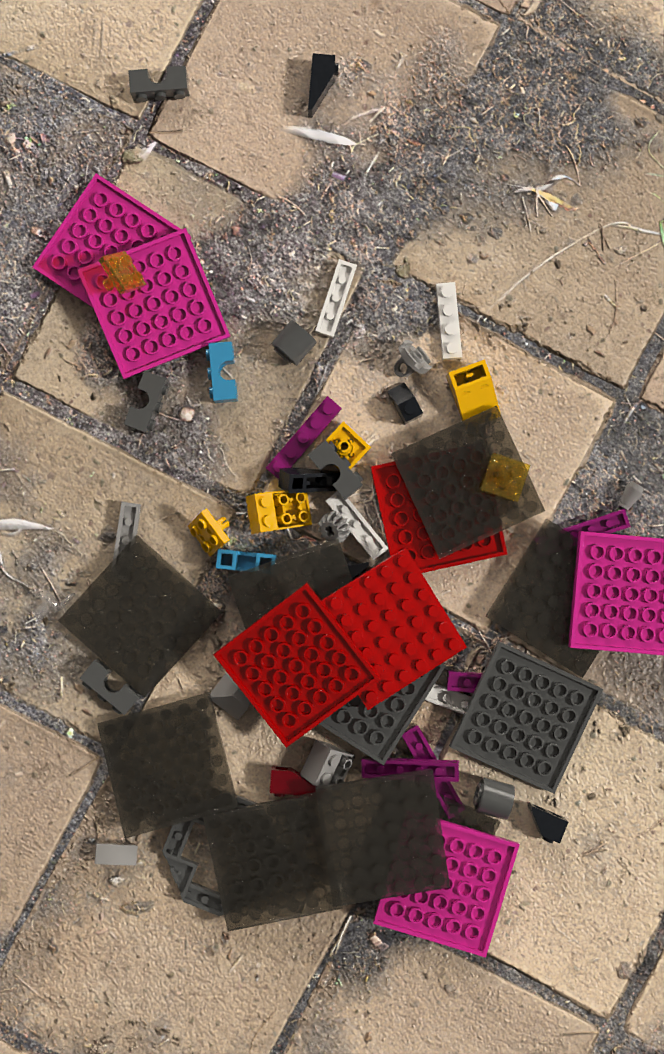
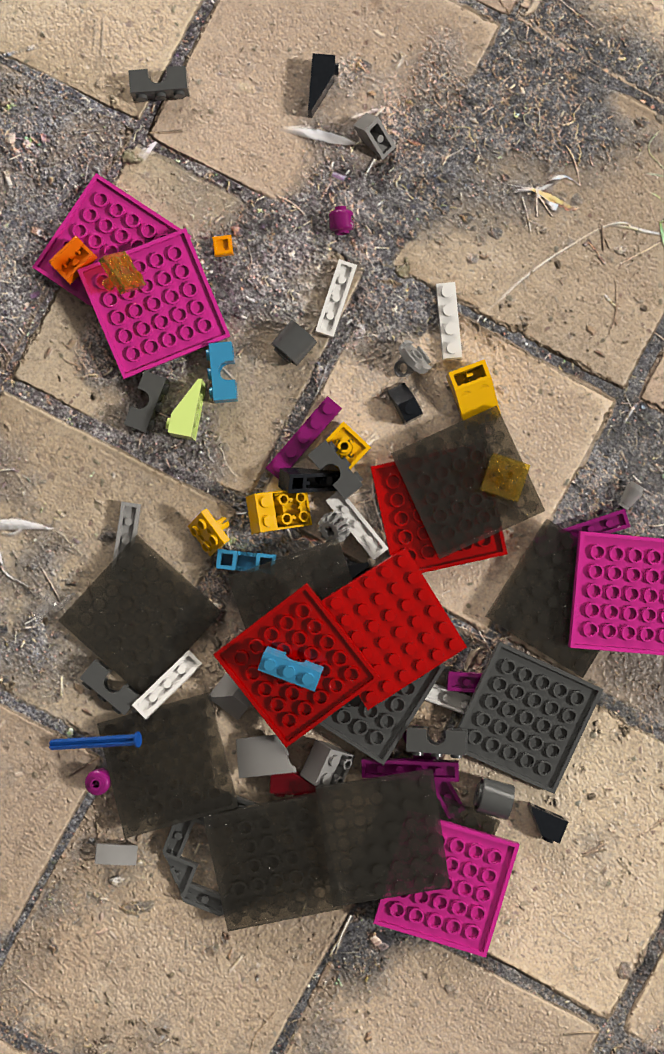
none -> orange bracket [49,236,98,284]
none -> blue axle [49,732,142,750]
none -> magenta head [85,768,113,795]
none -> white plate [132,650,203,719]
none -> yellowish green slope [166,378,207,441]
none -> light orange tile [212,235,234,257]
none -> light grey slope [236,735,297,778]
none -> dark azure arch [258,646,324,692]
none -> magenta head [329,206,354,235]
none -> light grey slope [353,113,396,160]
none -> dark grey arch [406,725,468,758]

